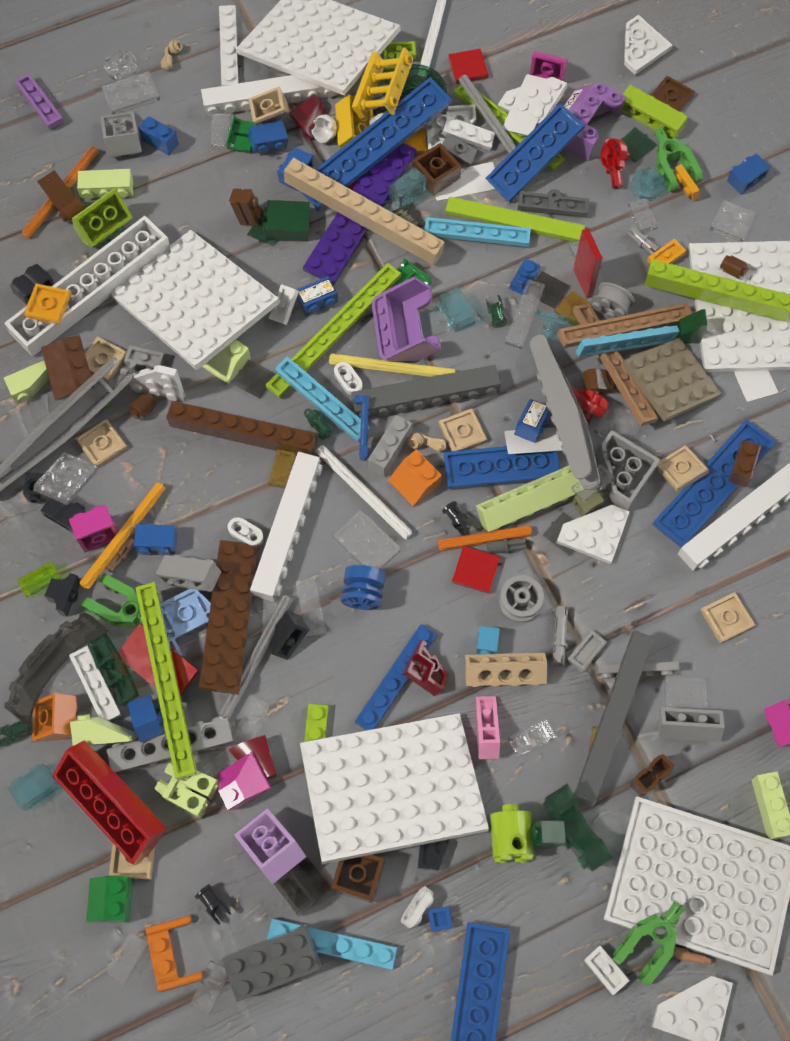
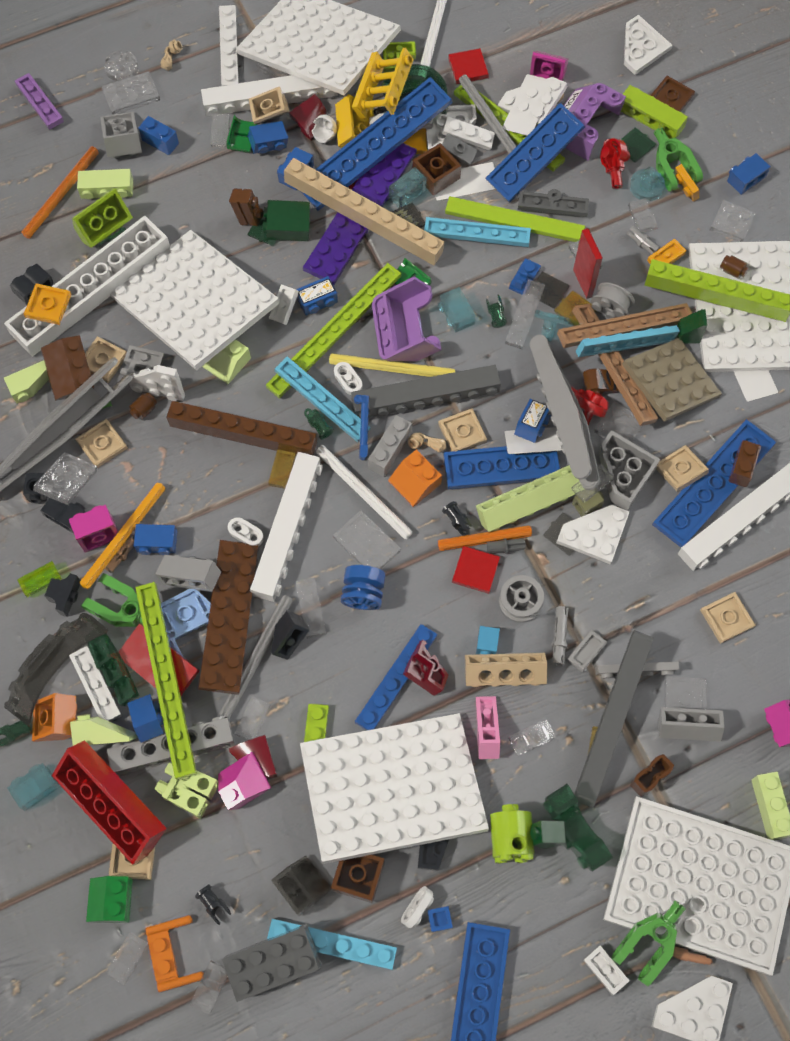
reddish brown door [37,170,86,224] -> none
clear smoke piece [232,360,275,399] -> none
lavender brick [234,808,306,884] -> none

